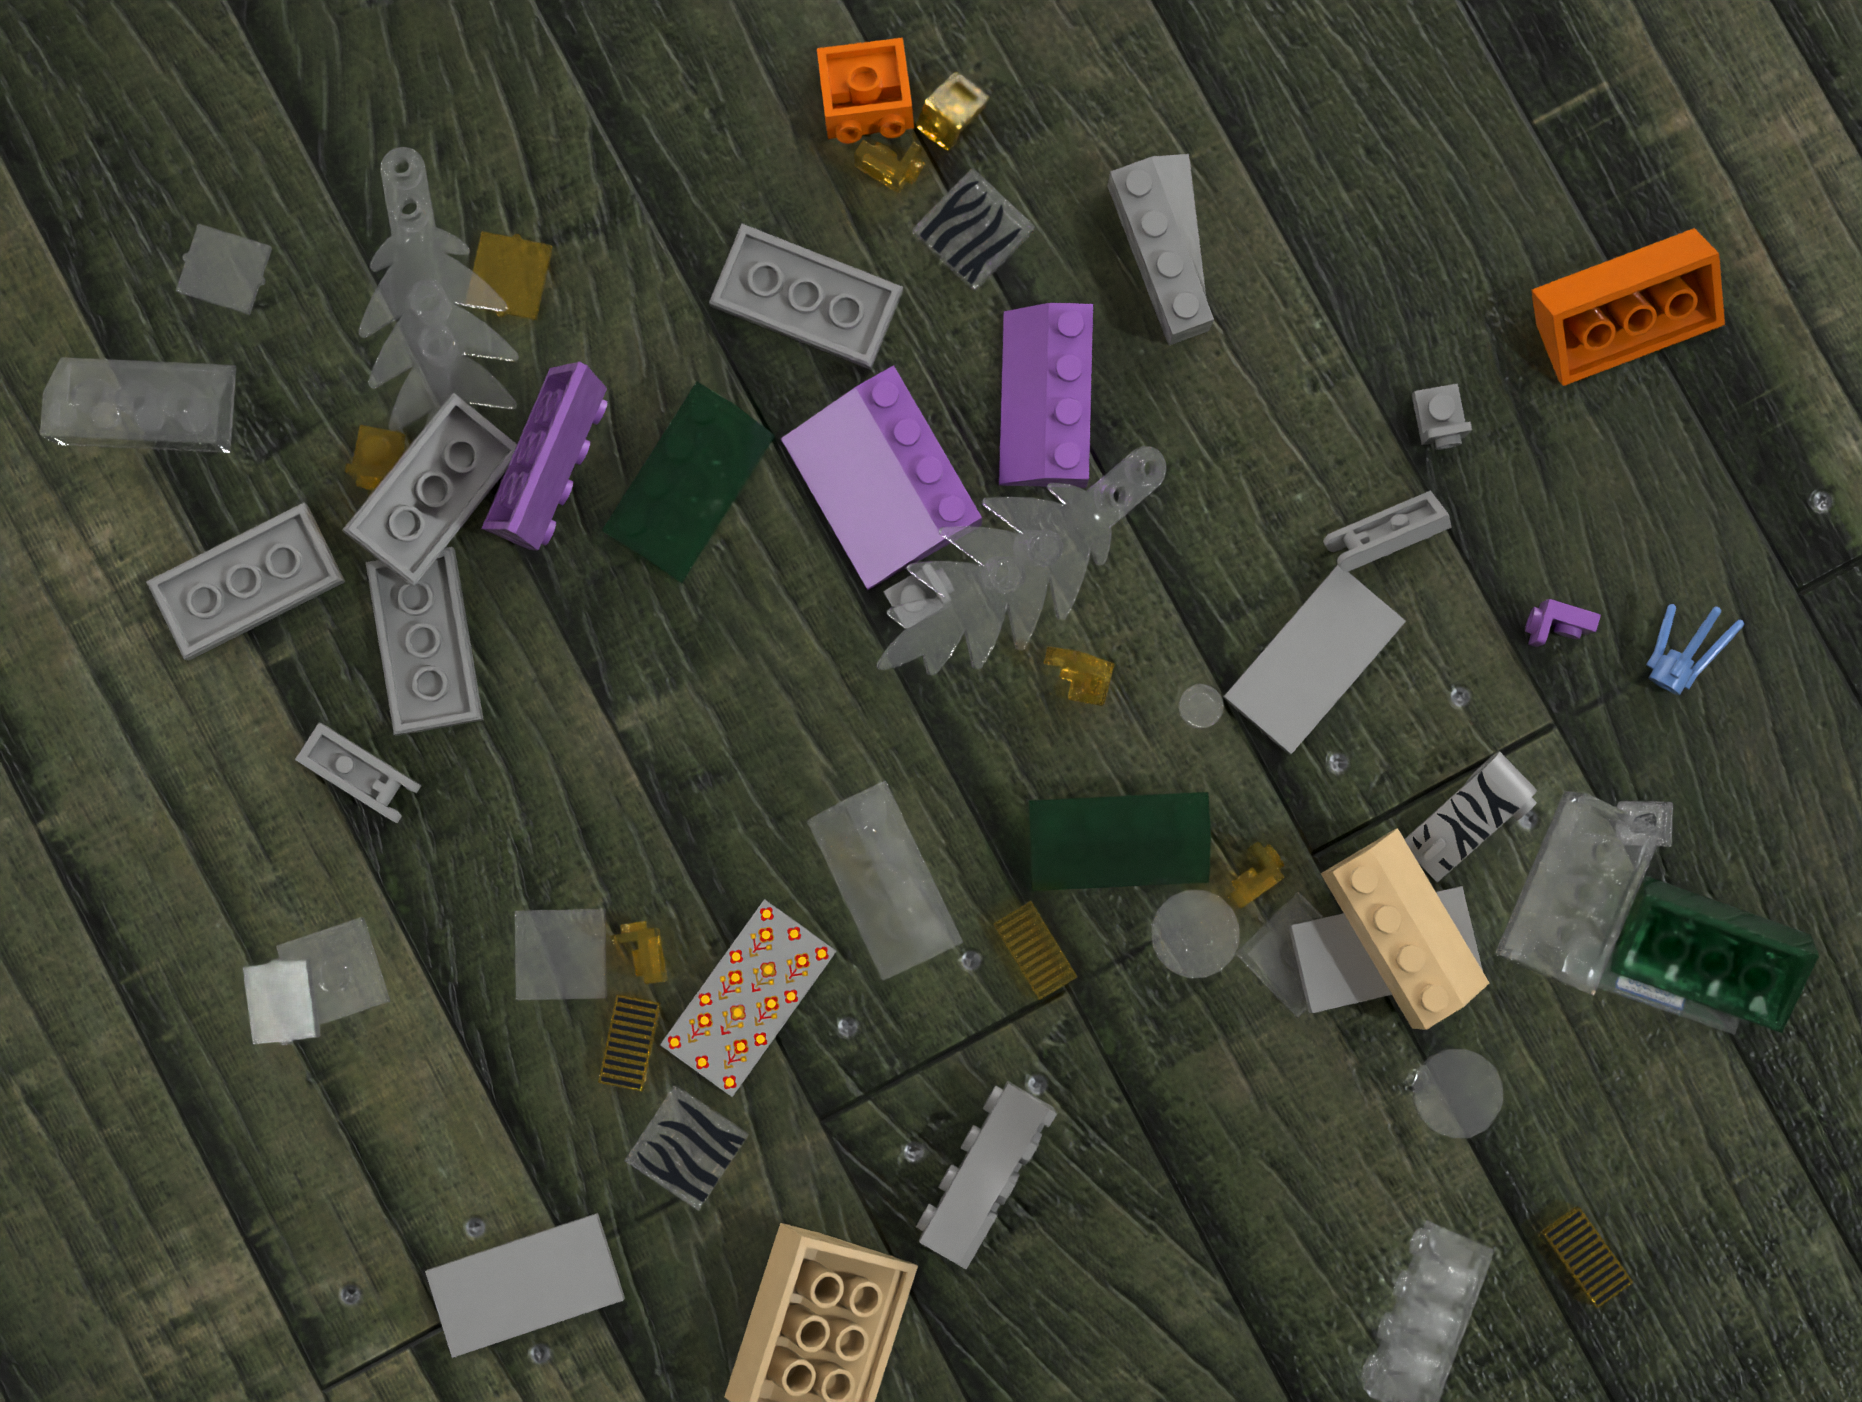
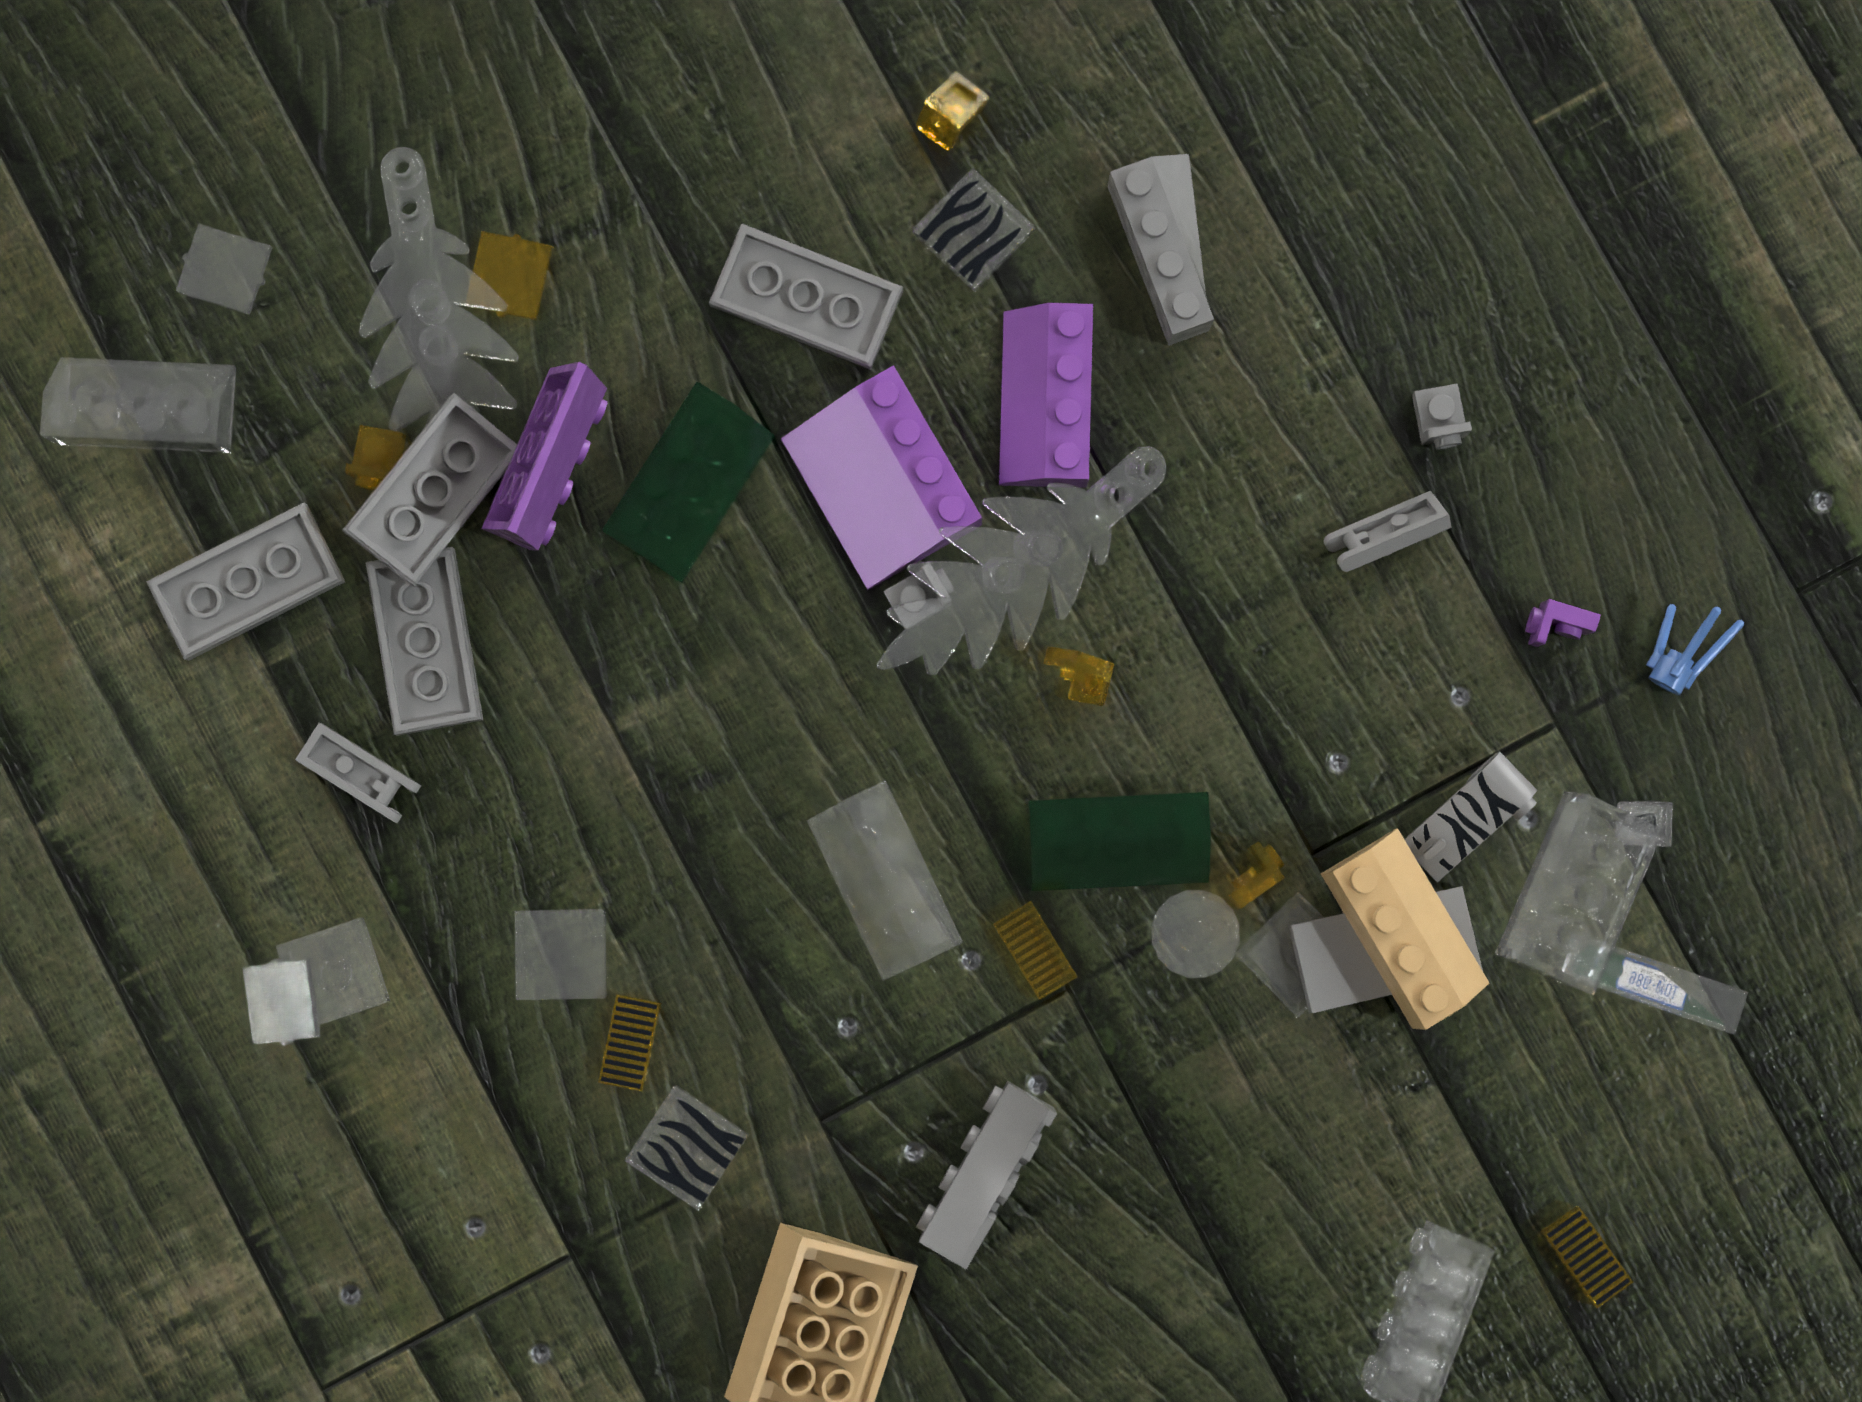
light grey tile [425,1213,625,1358] -> none
clear yellow bracket [610,921,668,984] -> none
light grey tile [660,899,837,1097] -> none
orange plate [817,38,914,144] -> none
clear yellow bracket [854,140,924,193] -> none
clear tile [1178,684,1224,729] -> none
light grey tile [1223,565,1406,755] -> none
clear tile [1412,1048,1503,1138] -> none
orange slope [1531,228,1725,386] -> none
clear green slope [1610,874,1819,1033] -> none

